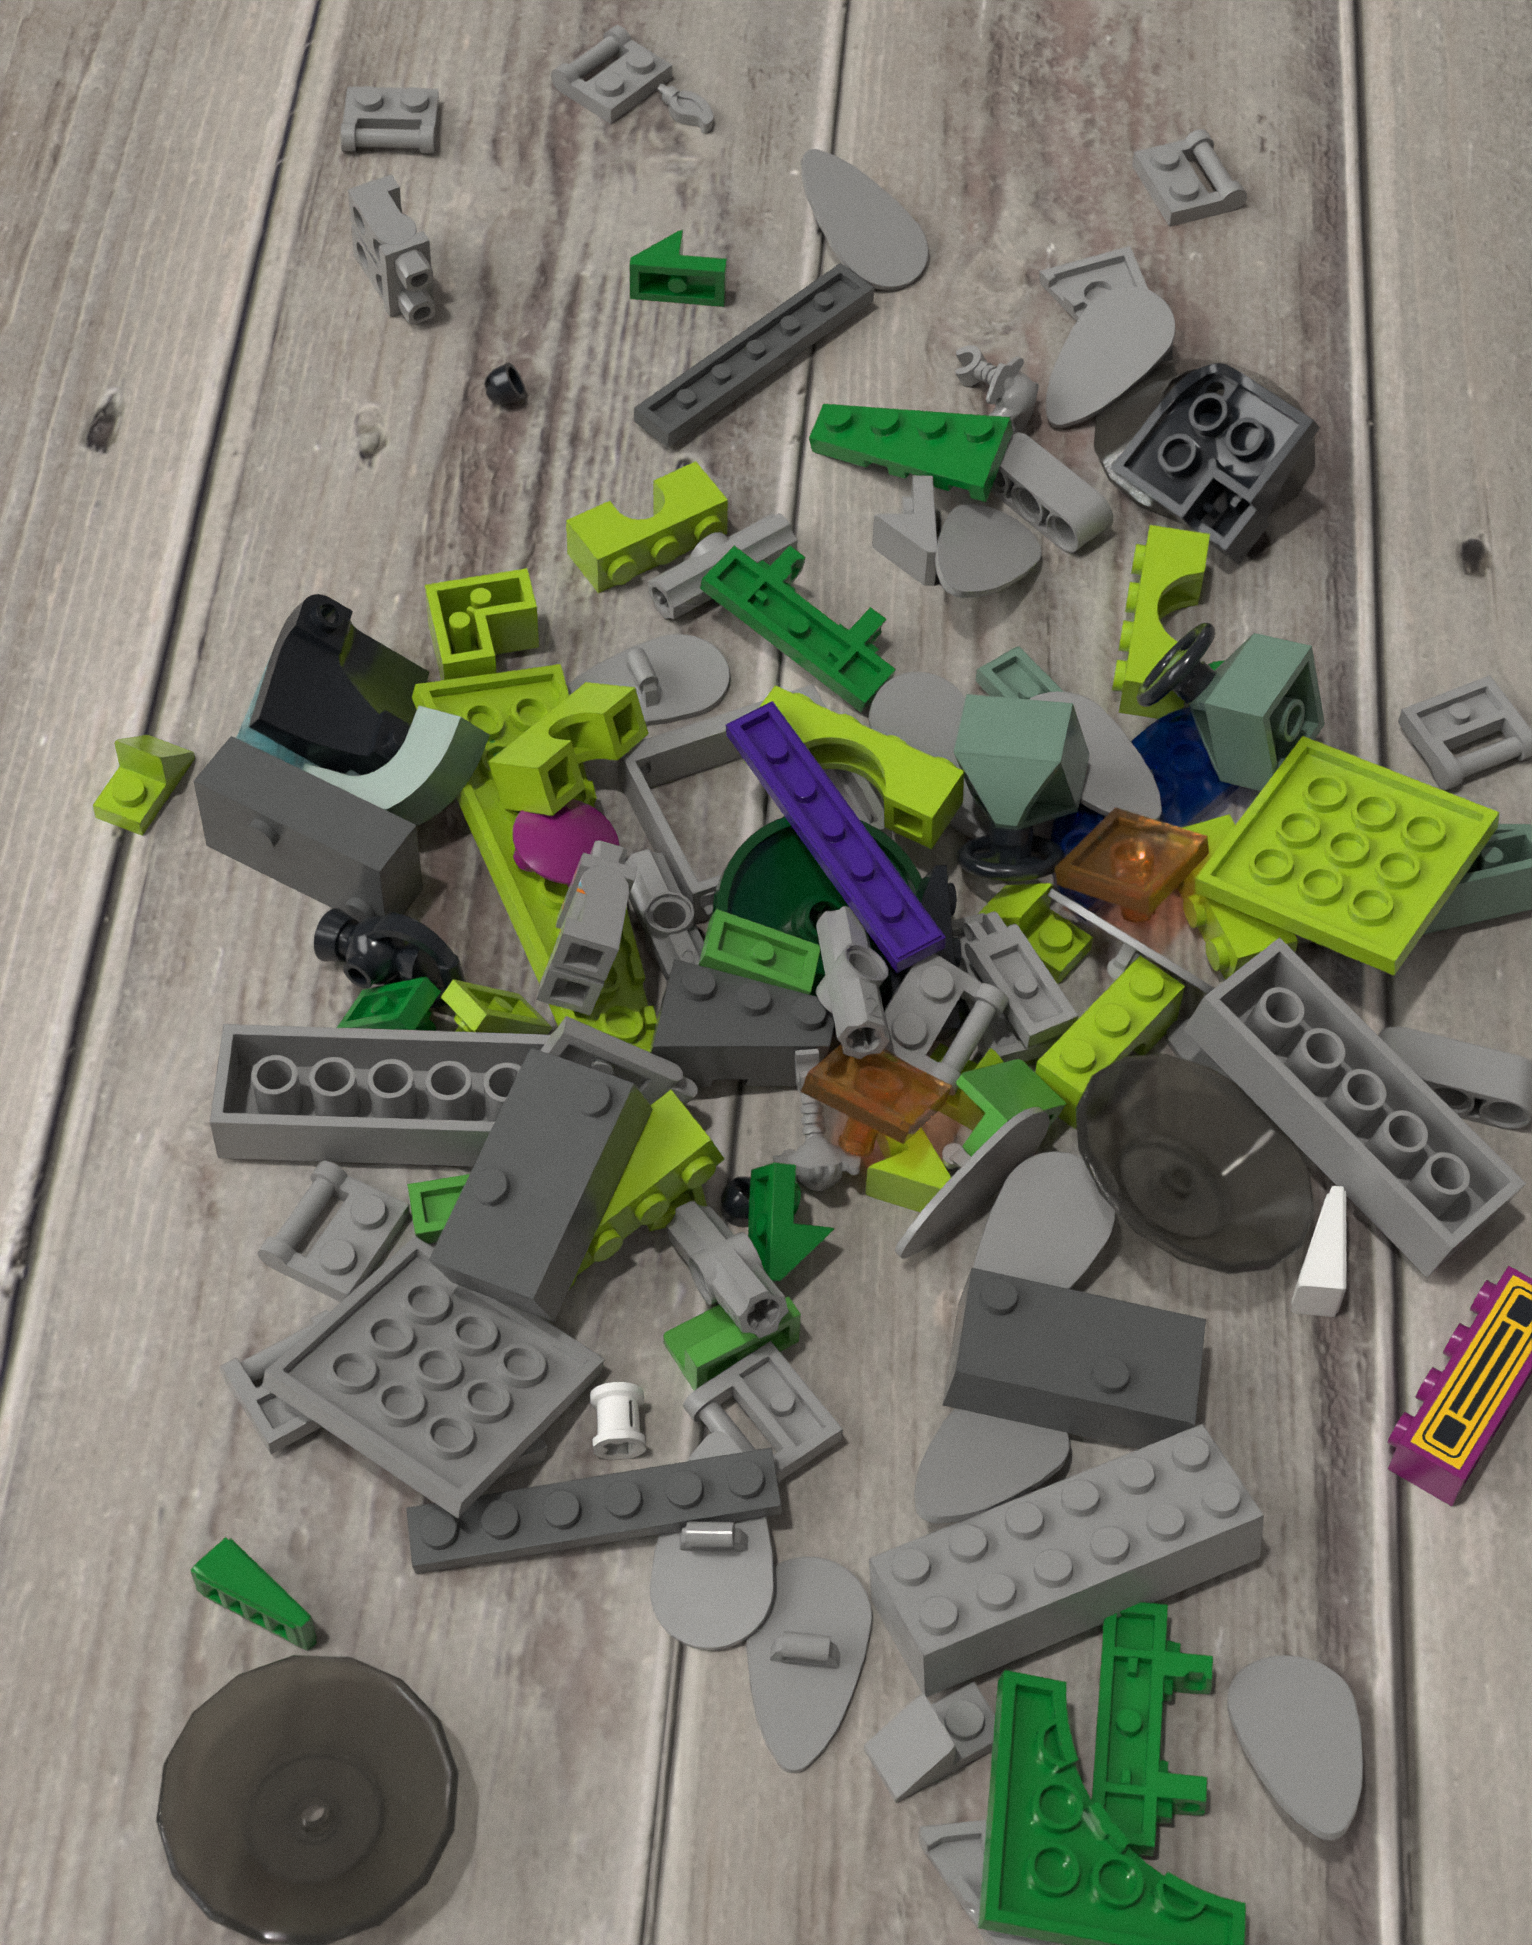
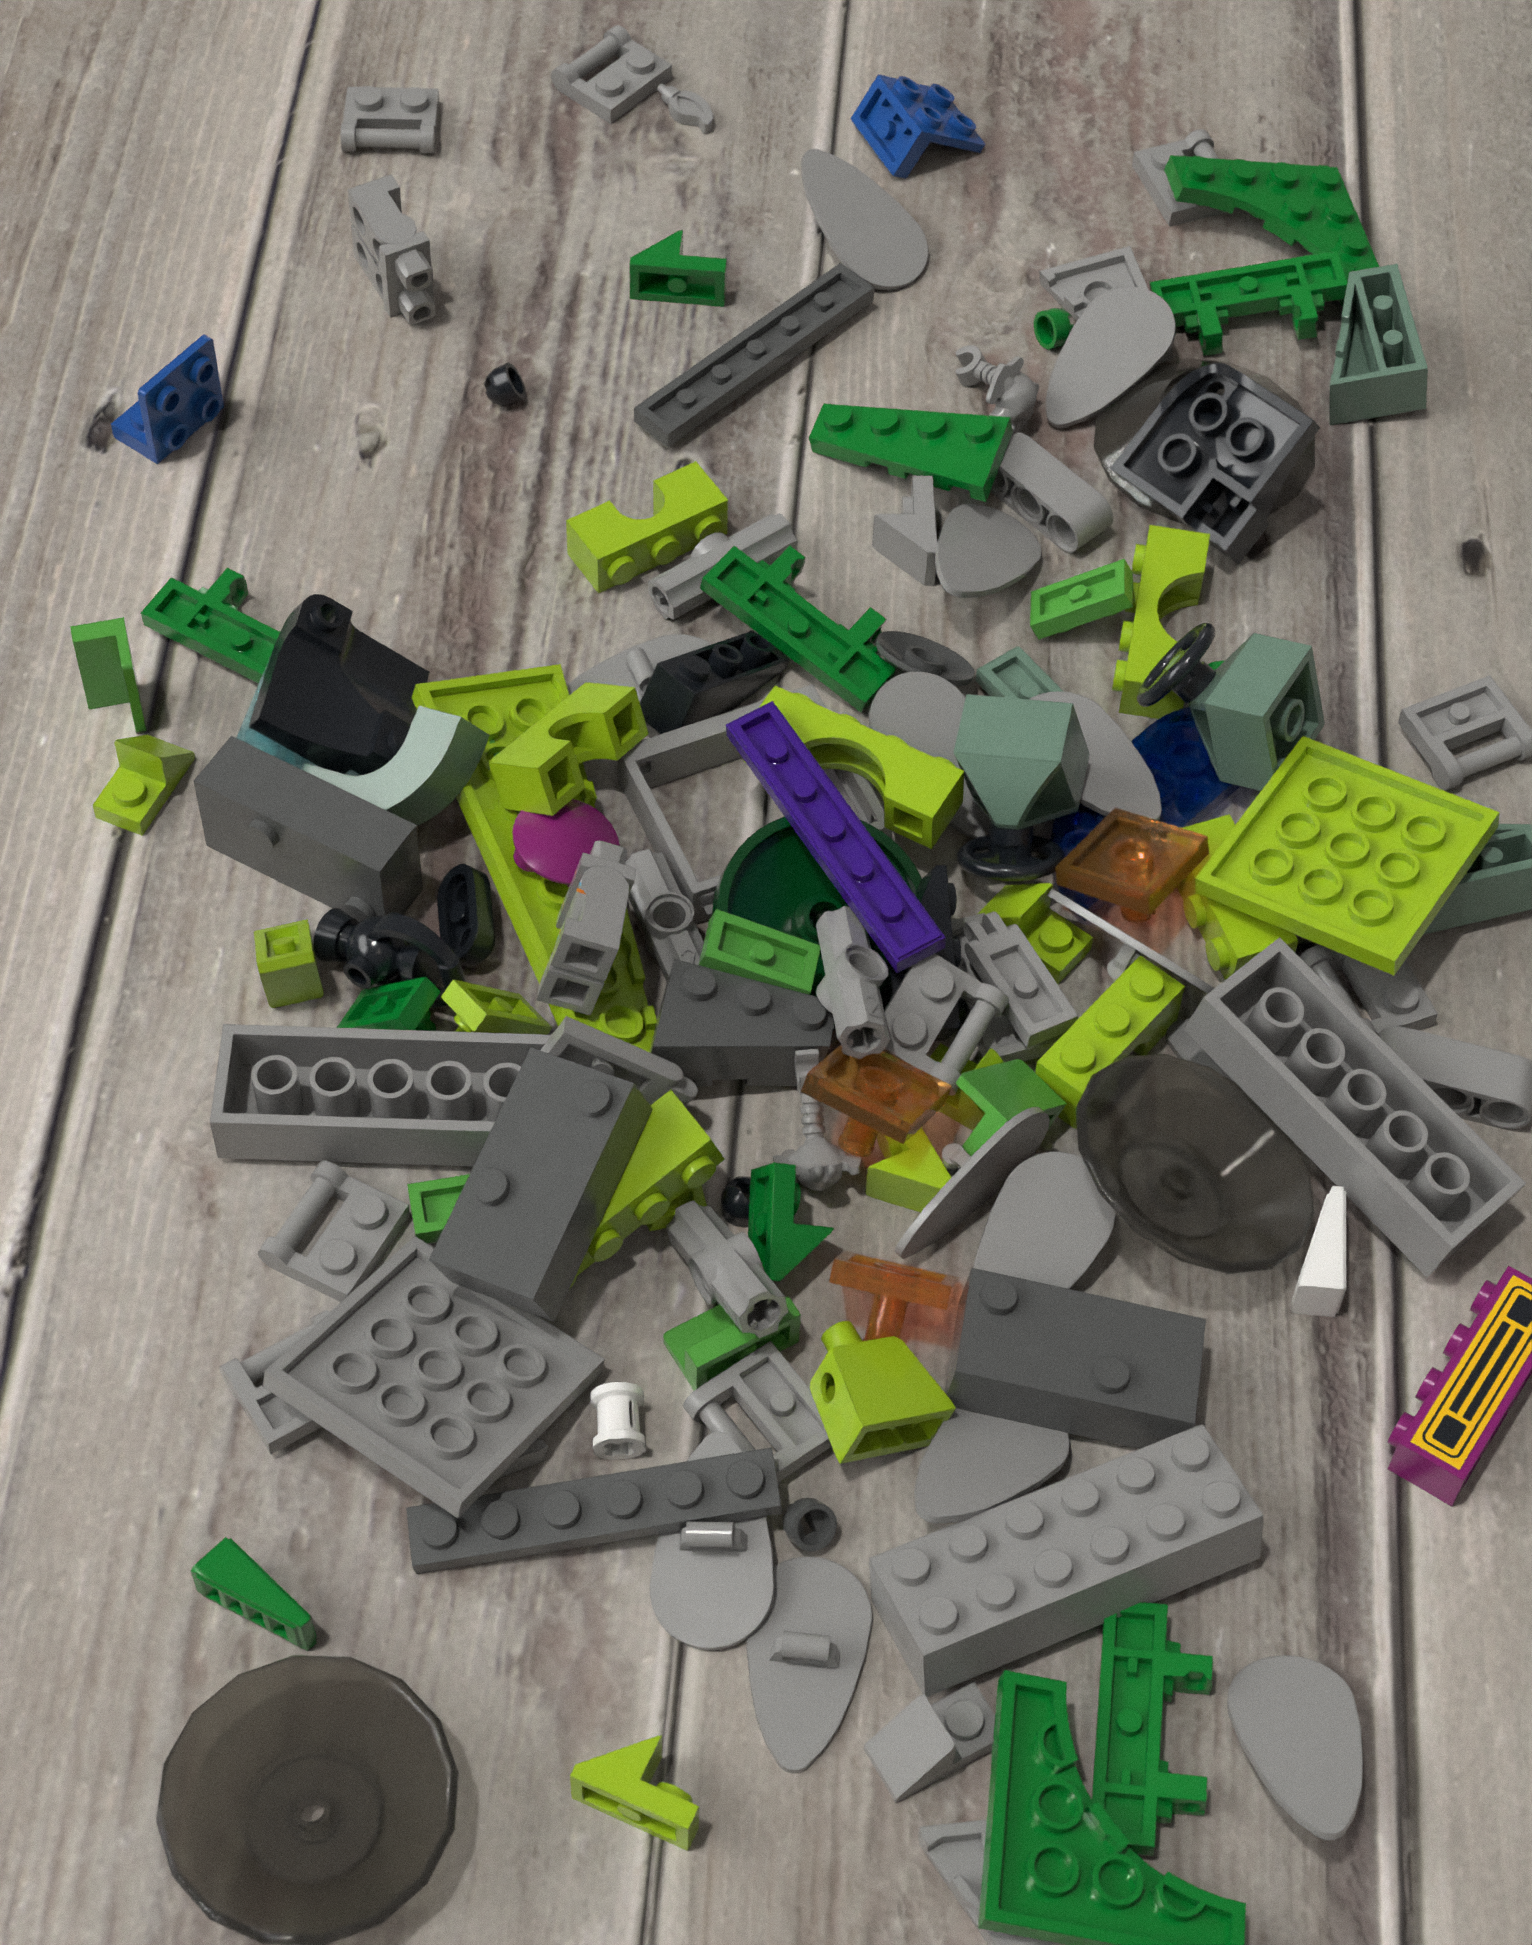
lime brick [425,568,539,681] -> none
none -> bright green panel [70,617,147,732]
none -> blue bracket [111,334,224,465]
none -> green hinge [141,568,280,685]
none -> lime slope [254,919,324,1008]
none -> black plate [437,864,495,968]
none -> lime slope [570,1735,699,1851]
none -> black slope [640,630,790,734]
none -> dark grey hinge [783,1497,837,1551]
none -> lime torso [810,1321,956,1464]
none -> clear orange tile [829,1251,959,1341]
none -> blue bracket [850,74,985,179]
none -> dark grey dish [875,631,975,686]
none -> bright green plate [1030,559,1133,639]
none -> green hinge [1034,308,1074,349]
none -> green hinge [1149,250,1348,356]
none -> green plate [1164,155,1380,308]
none -> light grey plate [1300,945,1438,1035]
none -> sand green wedge [1329,264,1428,425]

